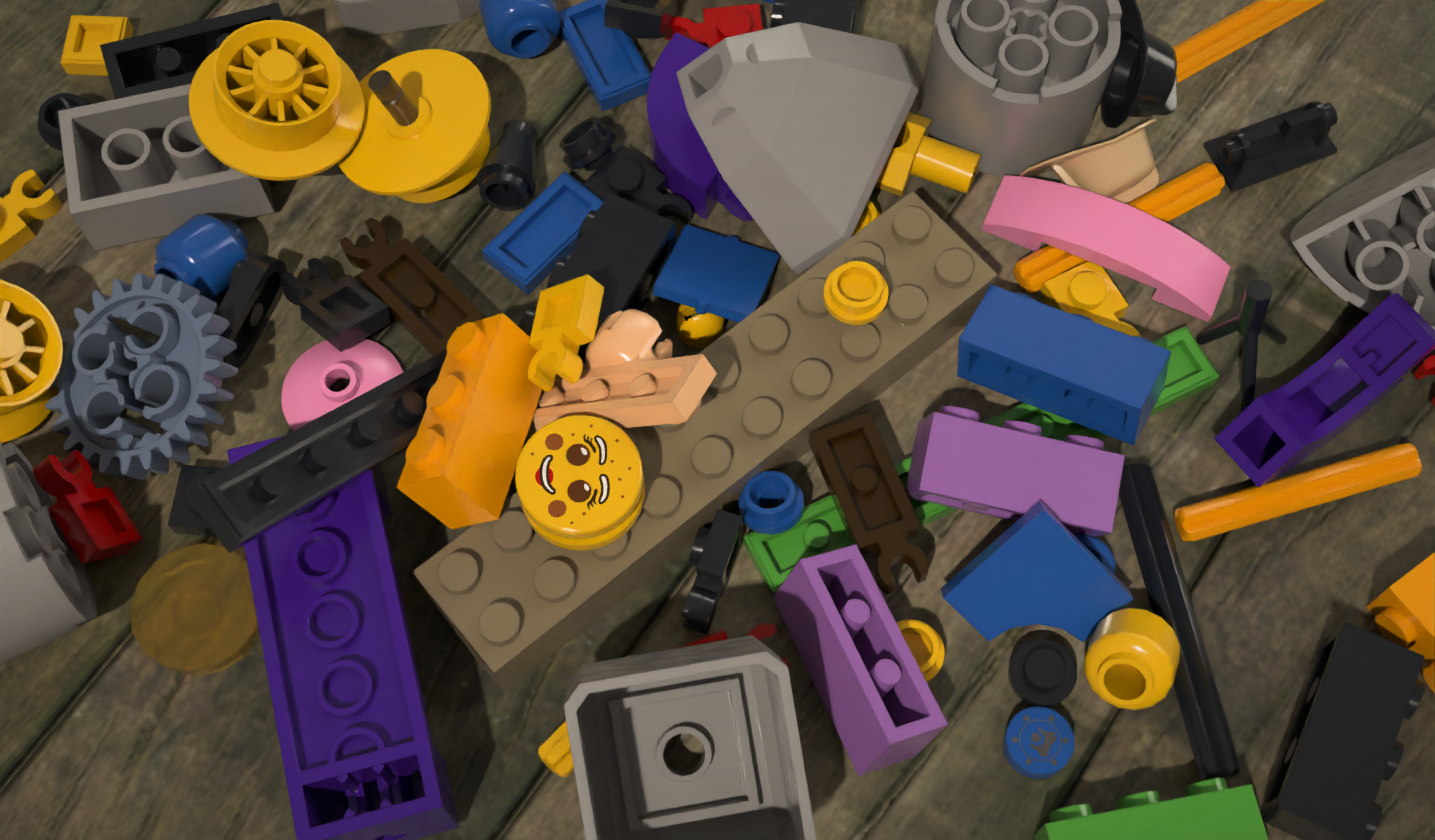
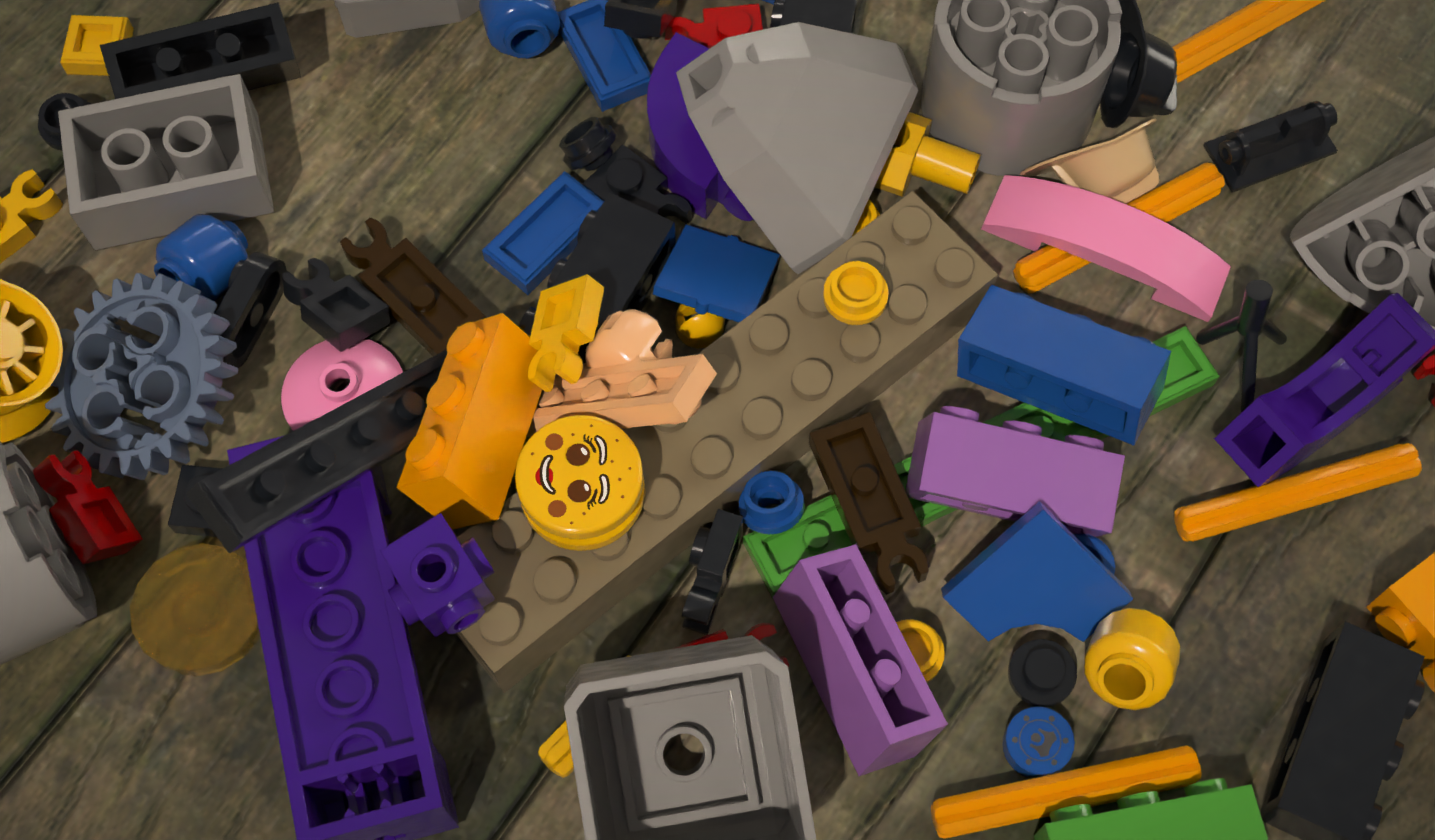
yellow piece [189,20,365,181] -> none
yellow piece [338,49,491,203] -> none
black cone [477,120,538,211] -> none
yellow plate [1040,261,1141,337] -> none
black axle [1119,463,1240,781] -> none
none -> dark purple brick [379,513,496,637]
none -> light orange axle [931,745,1202,839]

